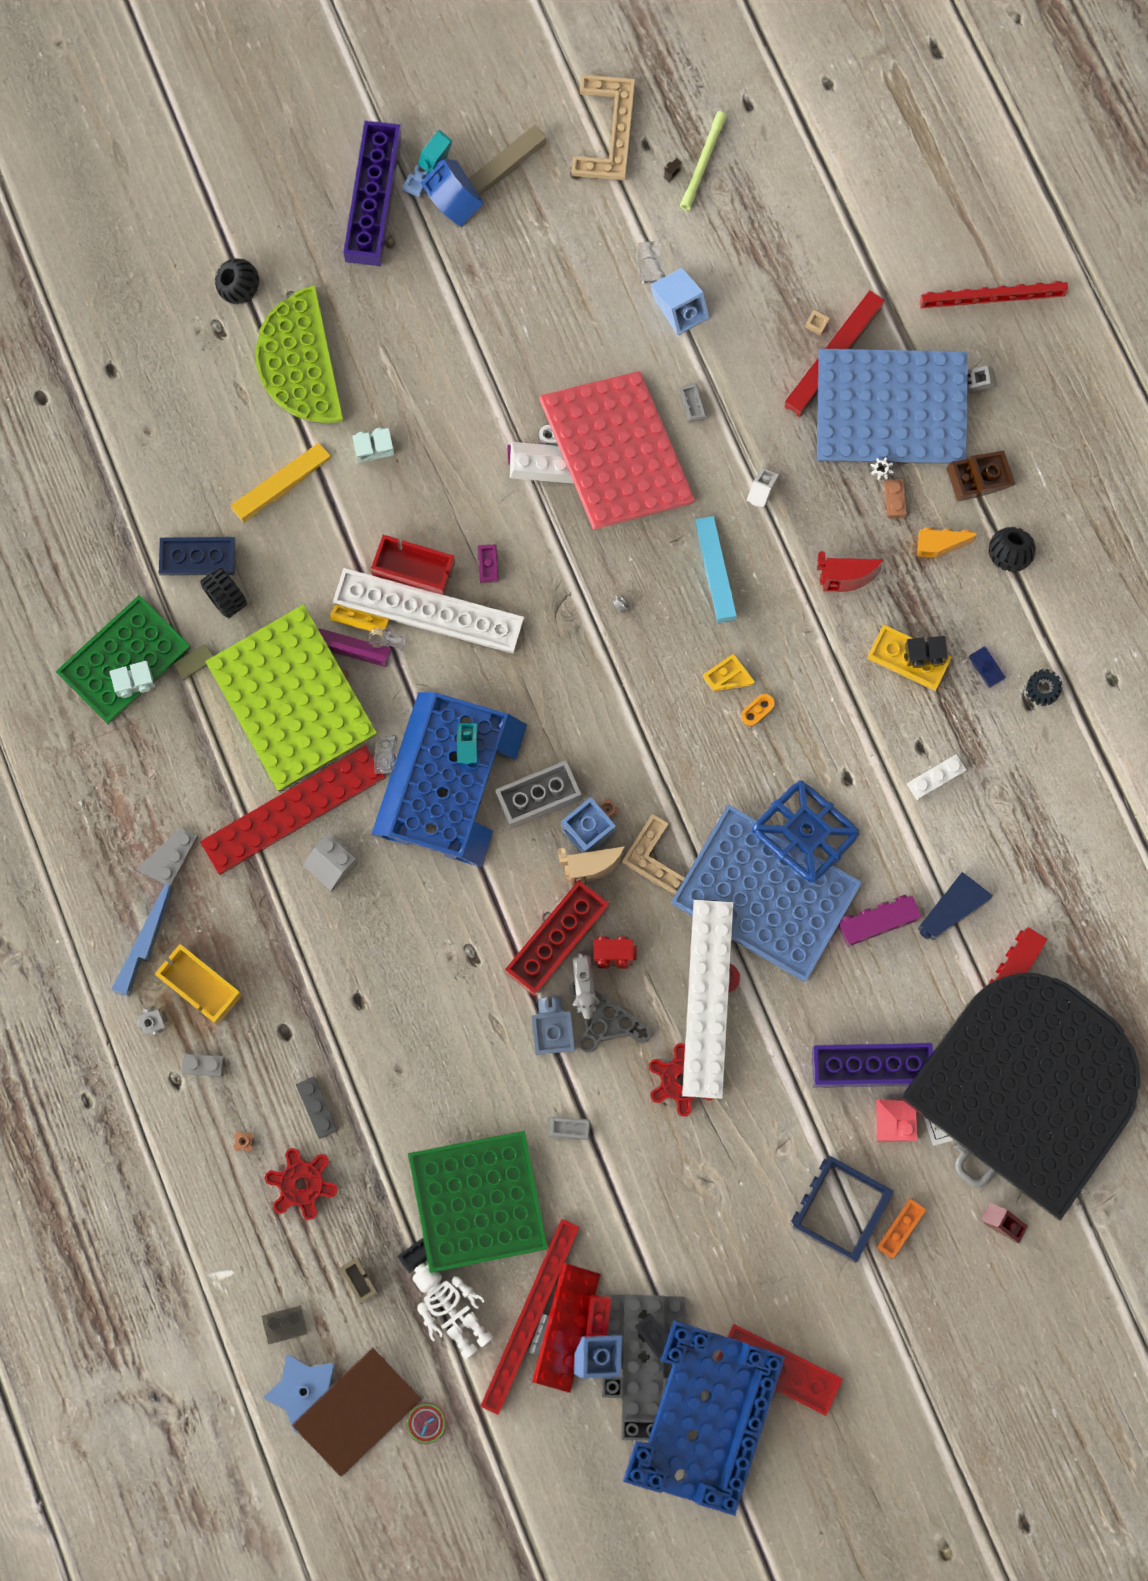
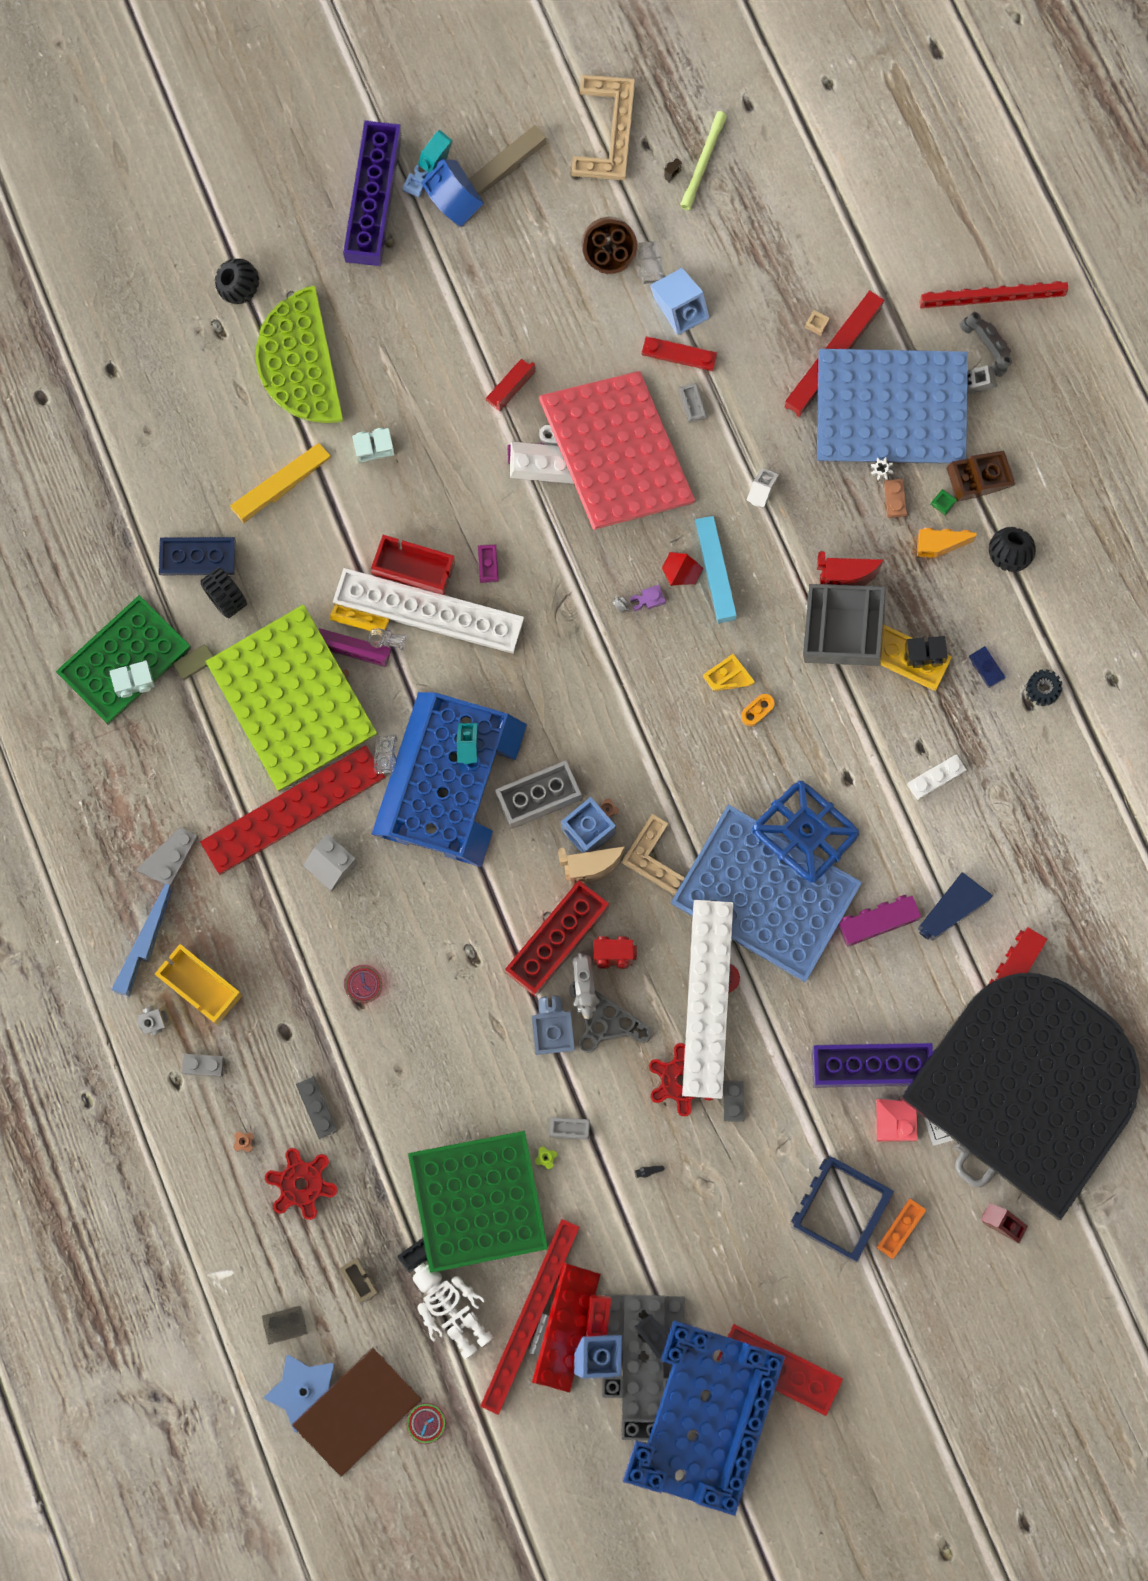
none -> clear pink tile [344,965,383,1004]
none -> red panel [486,358,536,411]
none -> lime plate [535,1147,557,1169]
none -> reddish brown cylinder [581,216,637,274]
none -> medium lavender plate [630,585,666,611]
none -> black piece [634,1165,664,1178]
none -> red plate [641,336,717,372]
none -> red slope [662,552,703,586]
none -> dark grey plate [723,1081,744,1122]
none -> dark grey slope [803,584,885,666]
none -> green tile [930,489,957,515]
none -> dark grey plate [960,312,1012,377]

